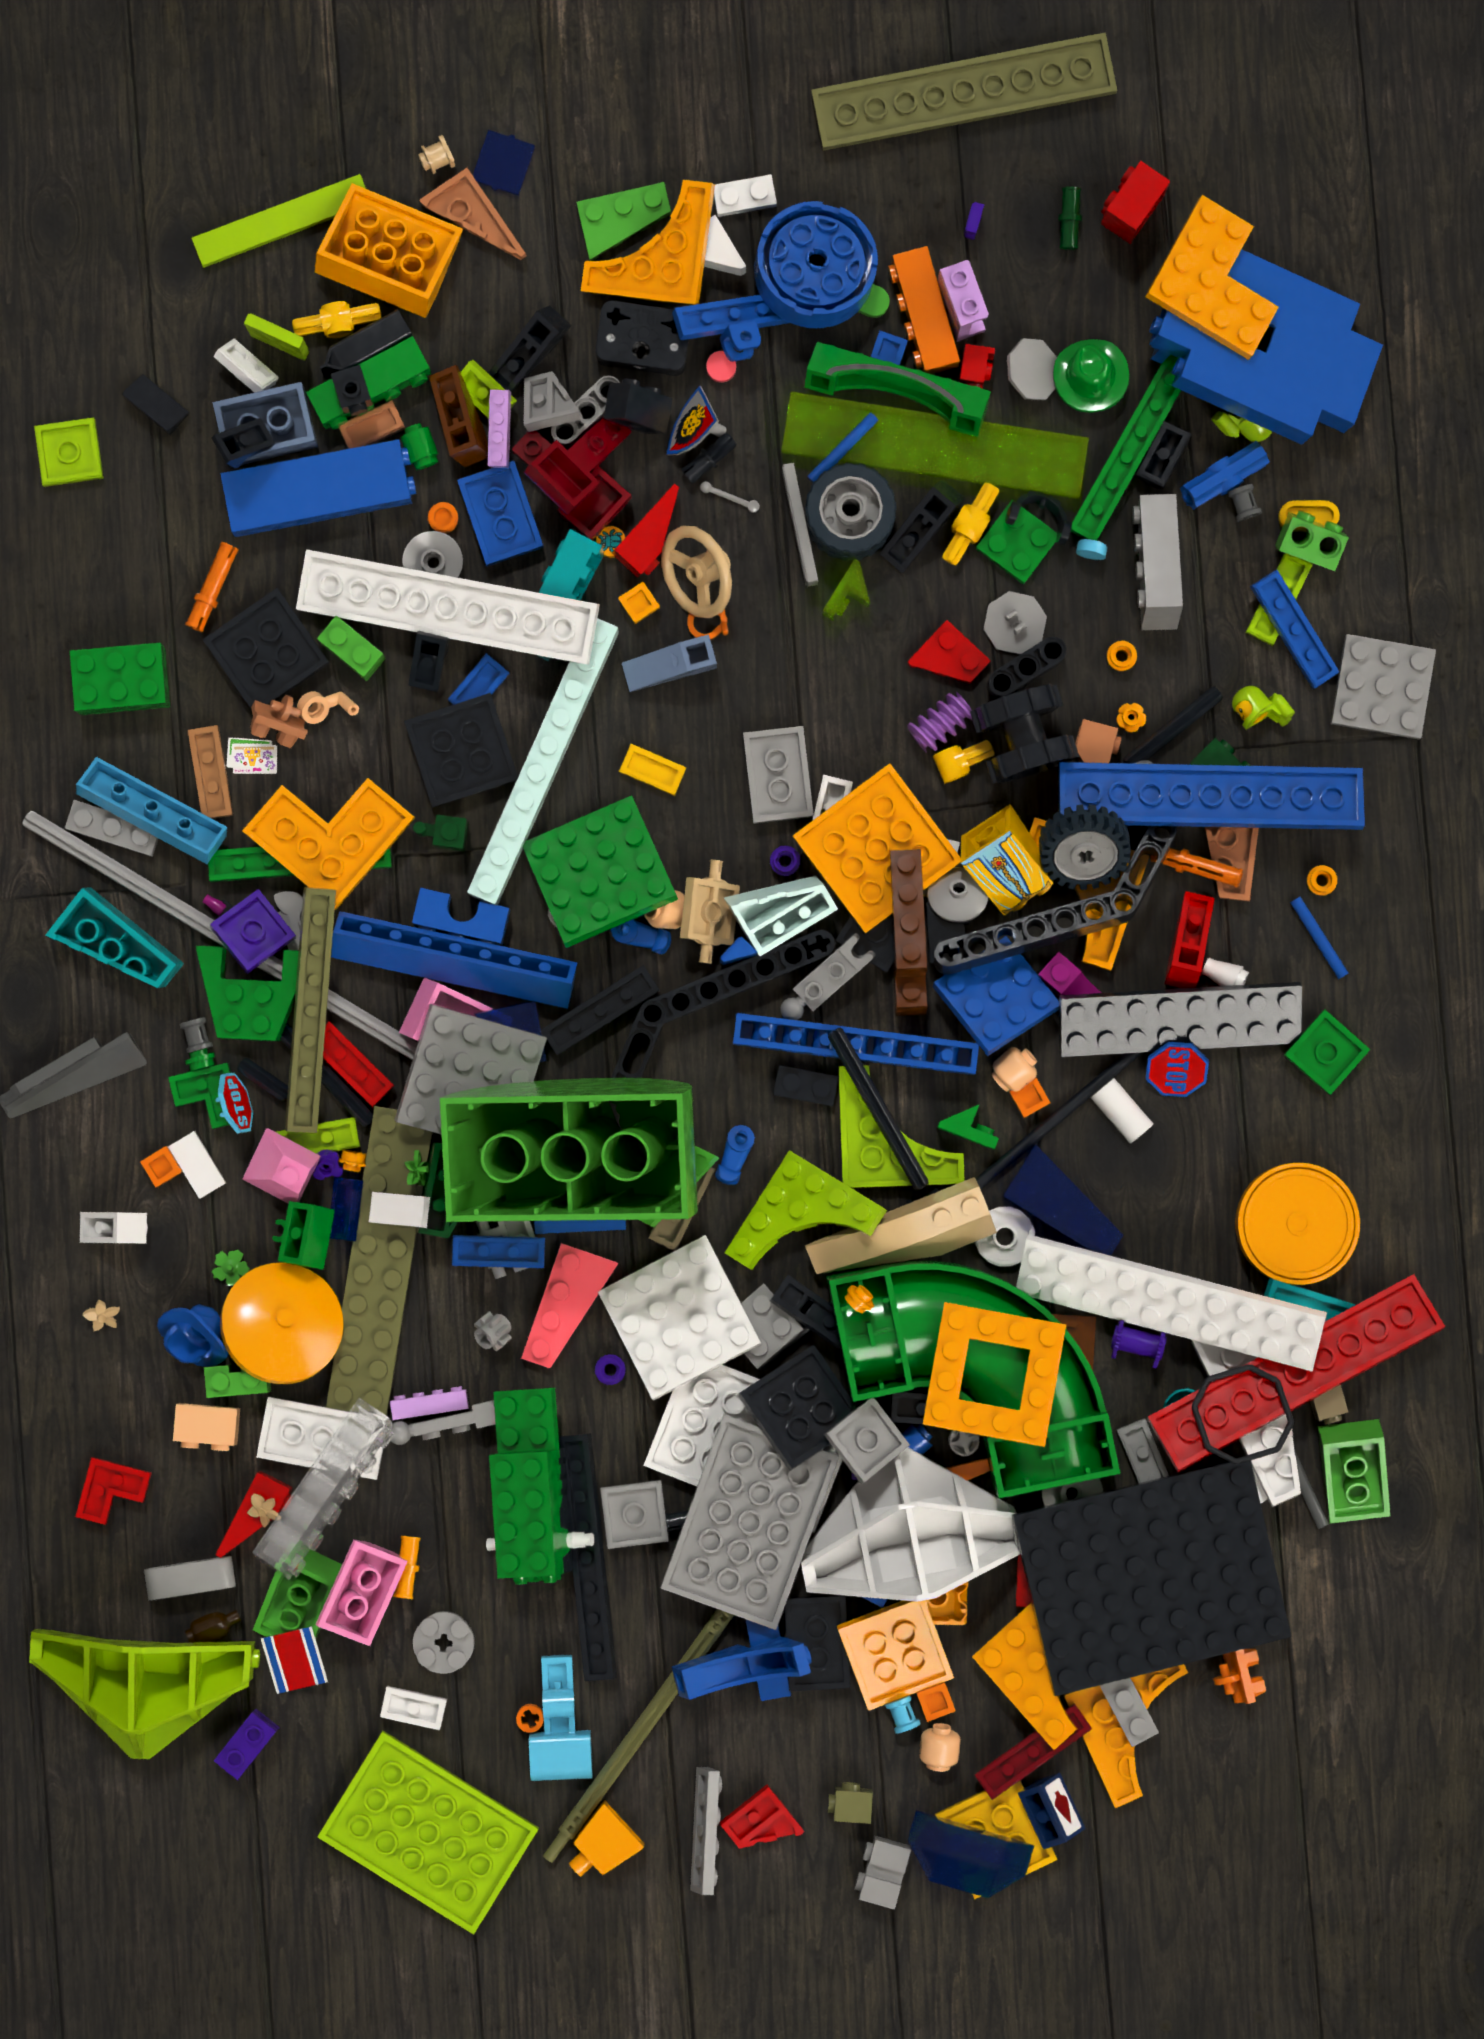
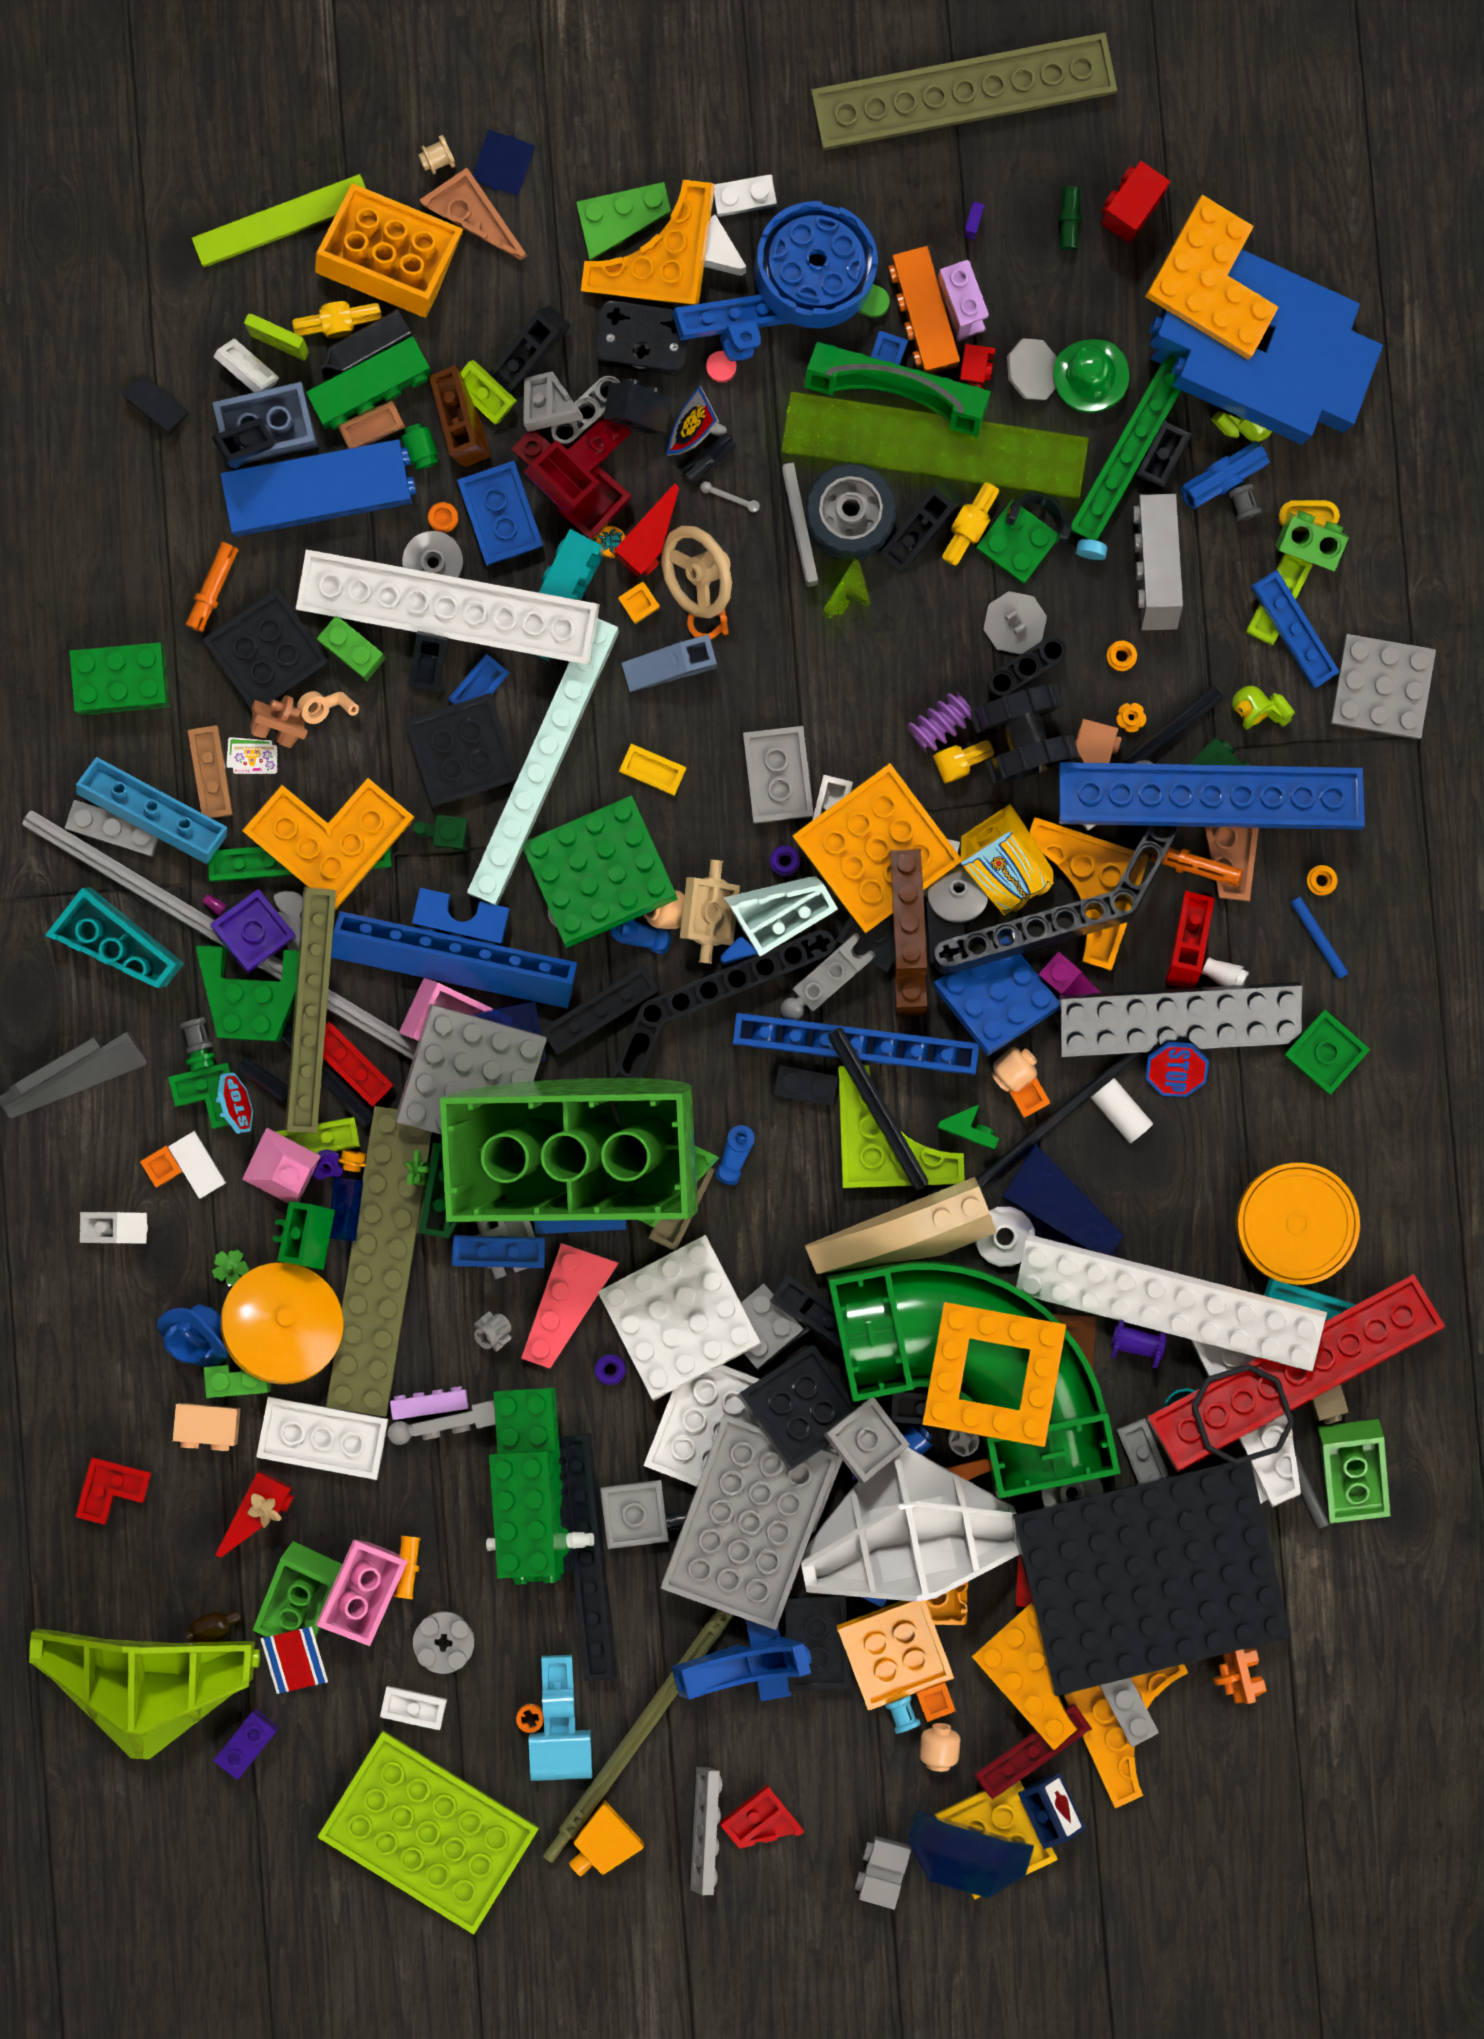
lime tile [34,417,104,487] -> none
tan plant [83,1300,120,1331] -> none
light grey beam [144,1556,236,1600] -> none
clear brick [252,1398,394,1581] -> none
black brick [331,365,373,416] -> none
white tile [369,1192,430,1228] -> none
lavender piece [488,390,511,468] -> none
lime plate [725,1150,887,1270] -> none
blue bar [807,412,879,483] -> none
olive brick [828,1782,873,1824] -> none
light orange plate [845,1285,874,1314] -> none
red wing [907,620,991,684] -> none
wheel [1039,804,1131,890] -> none

